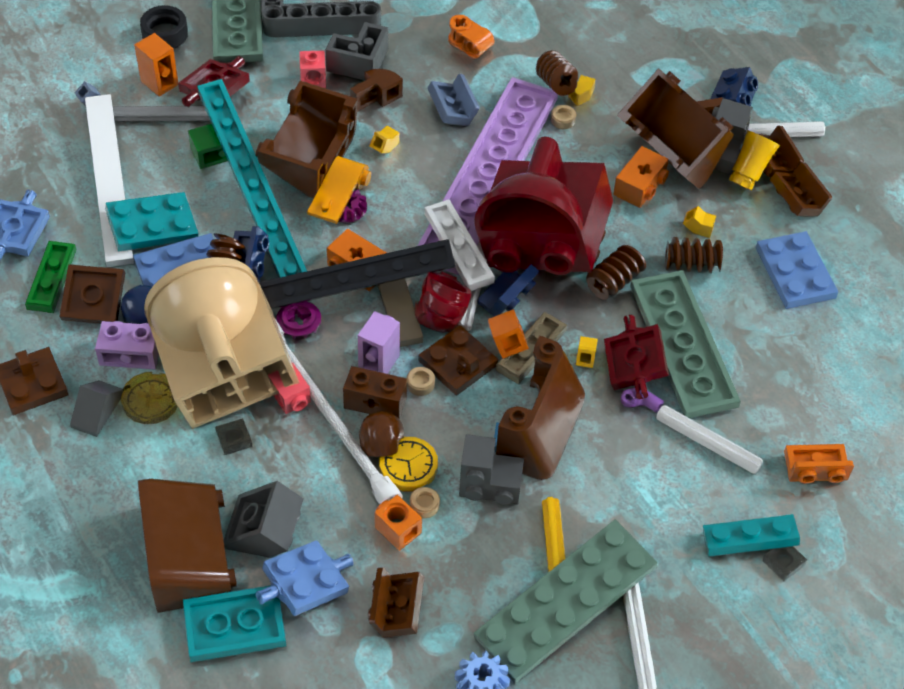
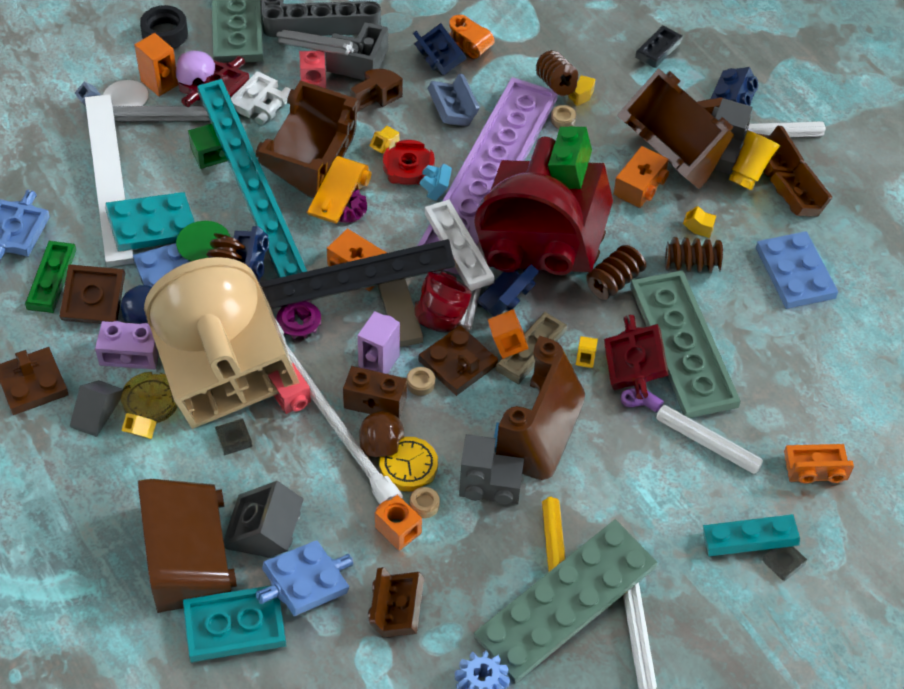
none -> white sticker [103,80,148,106]
none -> yellow piece [121,413,156,439]
none -> lavender hair [176,51,215,85]
none -> green piece [176,221,230,261]
none -> white plate [231,71,291,125]
none -> light grey axle [276,30,354,56]
none -> red plate [383,140,435,185]
none -> dark blue bracket [413,23,467,76]
none -> medium azure tile [420,164,452,201]
none -> green brick [548,126,592,189]
none -> black plate [635,25,683,68]

